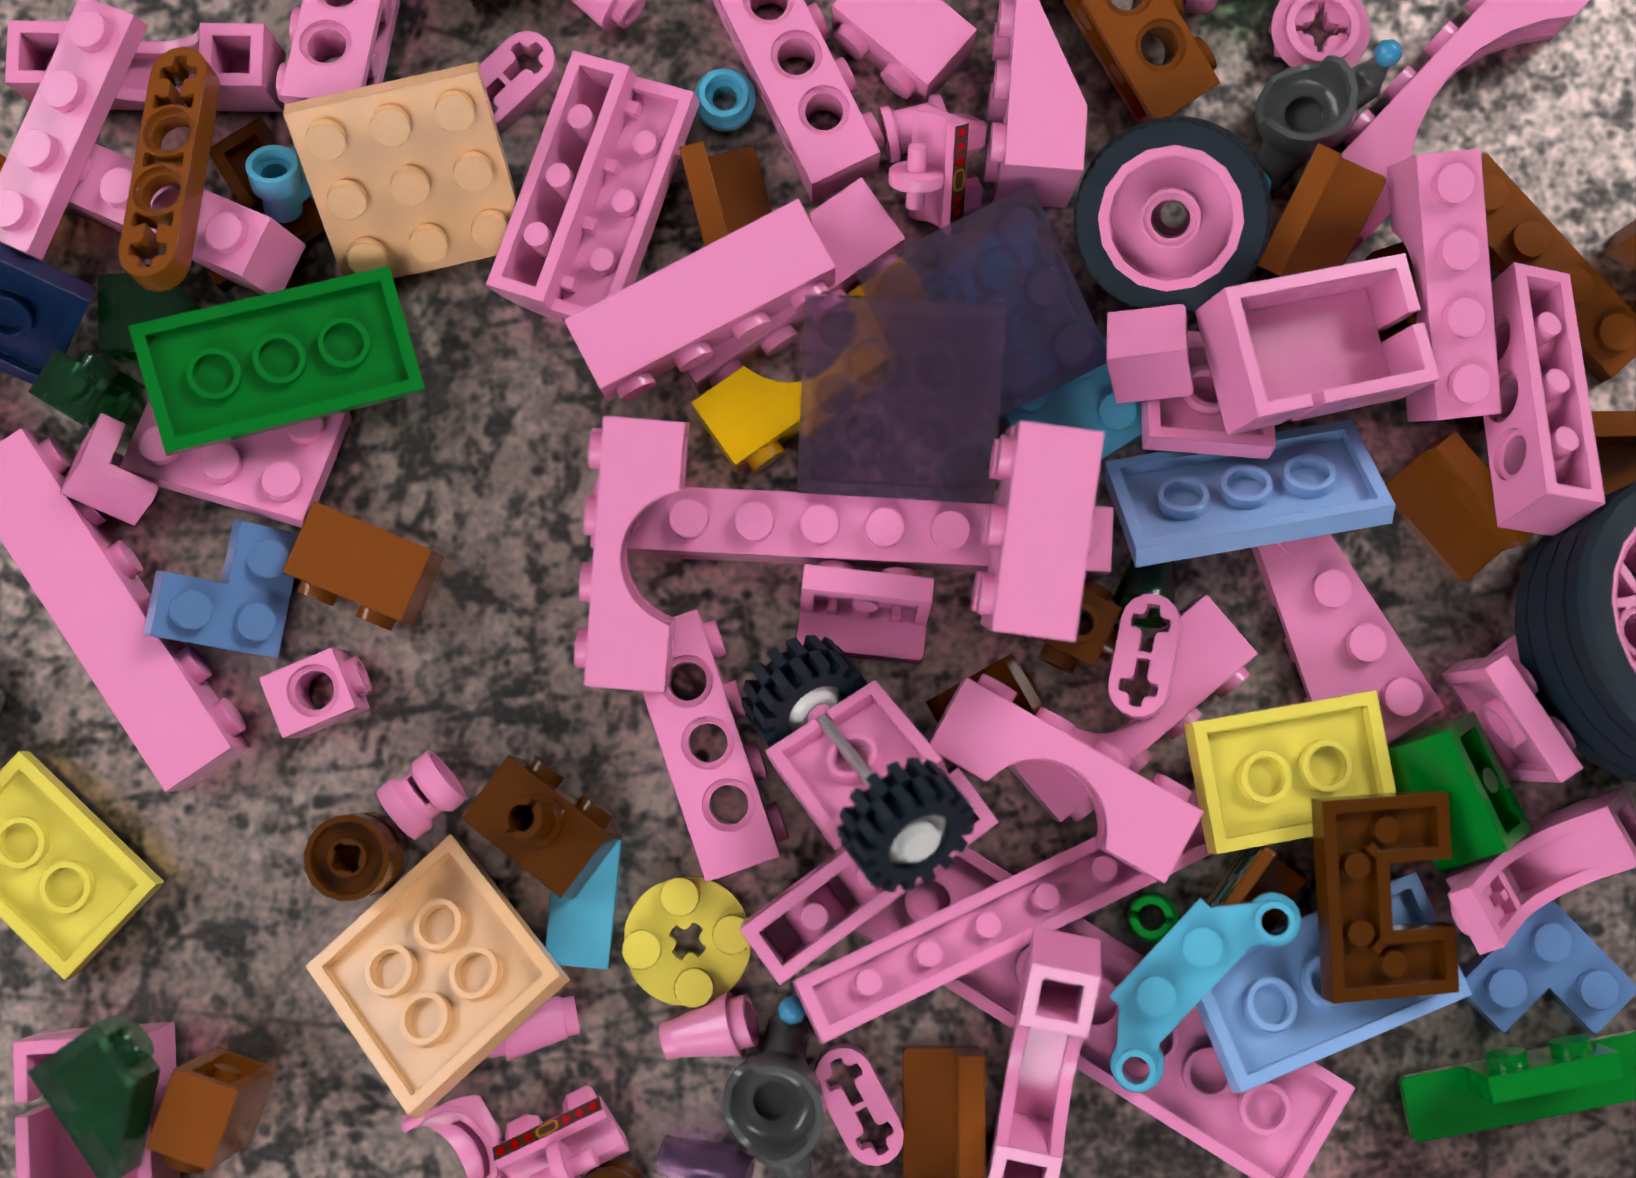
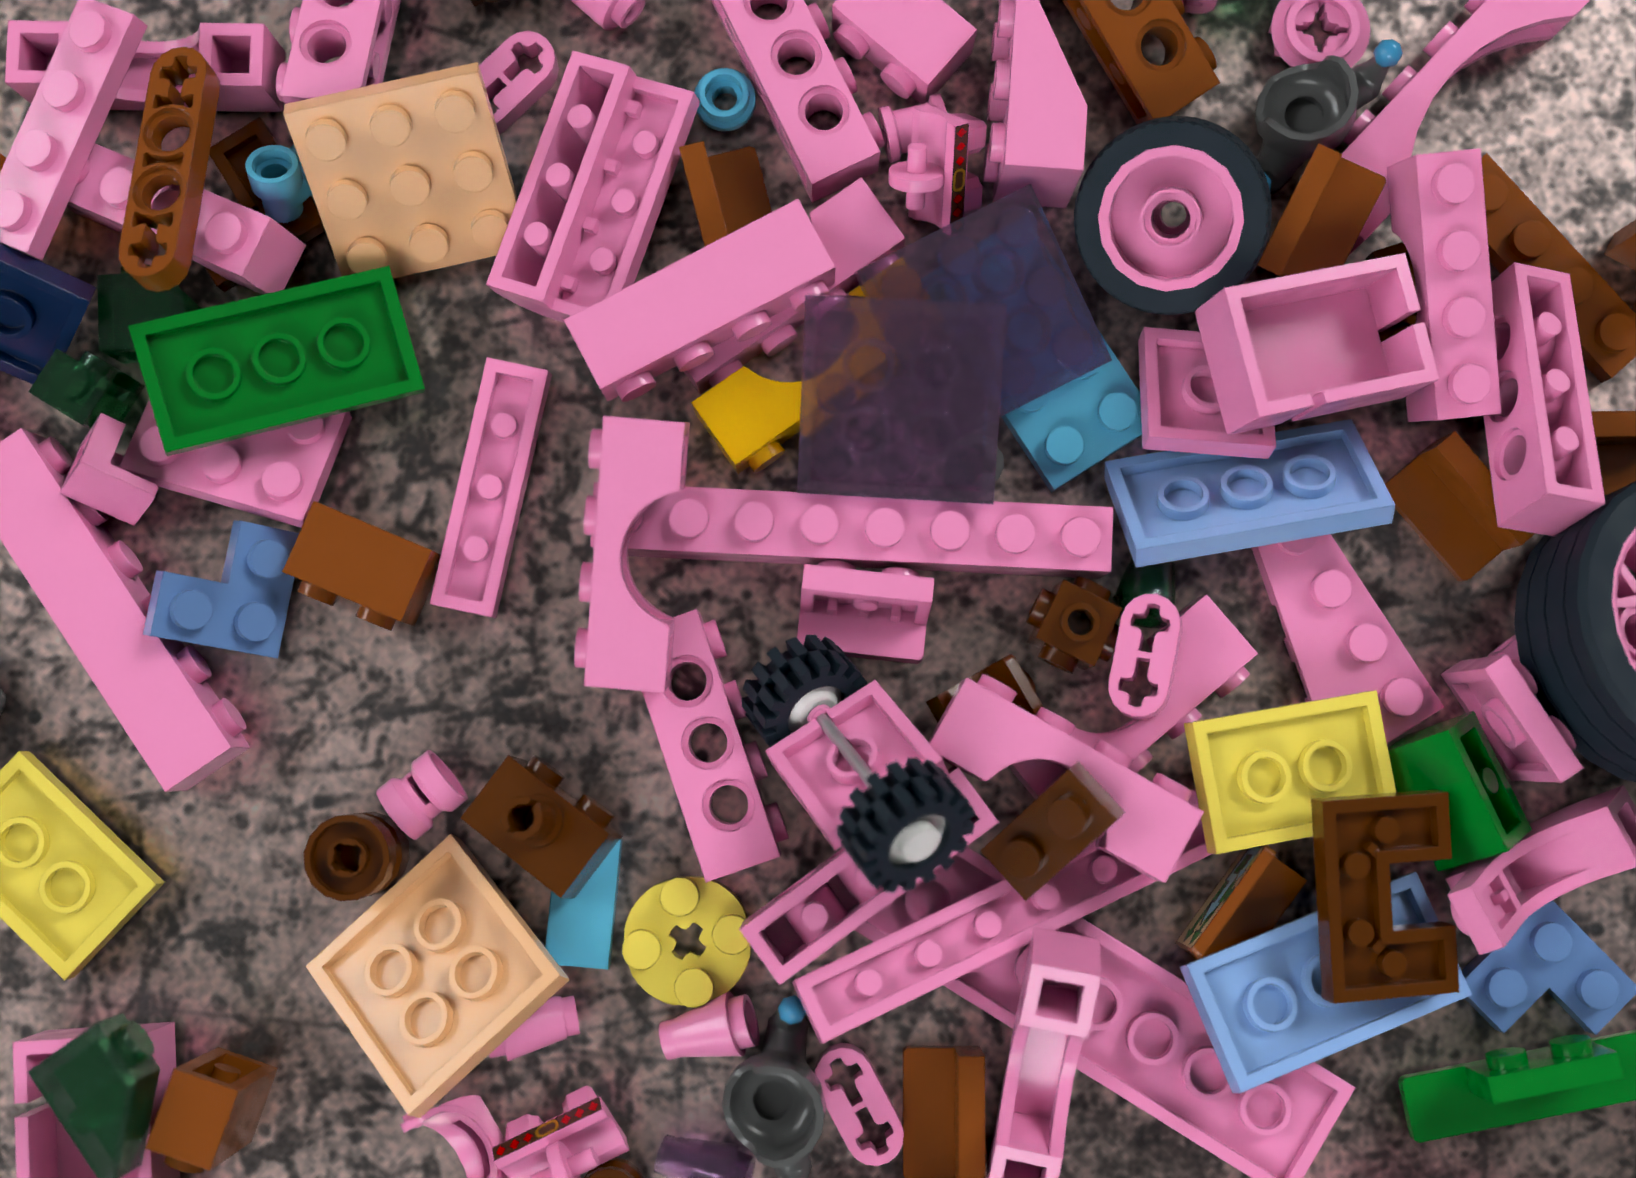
bright pink brick [259,648,372,738] -> none
bright pink piece [971,421,1105,642] -> none
bright pink panel [1106,304,1193,404] -> none
medium azure plate [1109,892,1301,1092] -> none
green pin [1127,892,1179,944] -> none
none -> bright pink plate [430,357,552,619]
none -> reddish brown plate [980,761,1125,901]

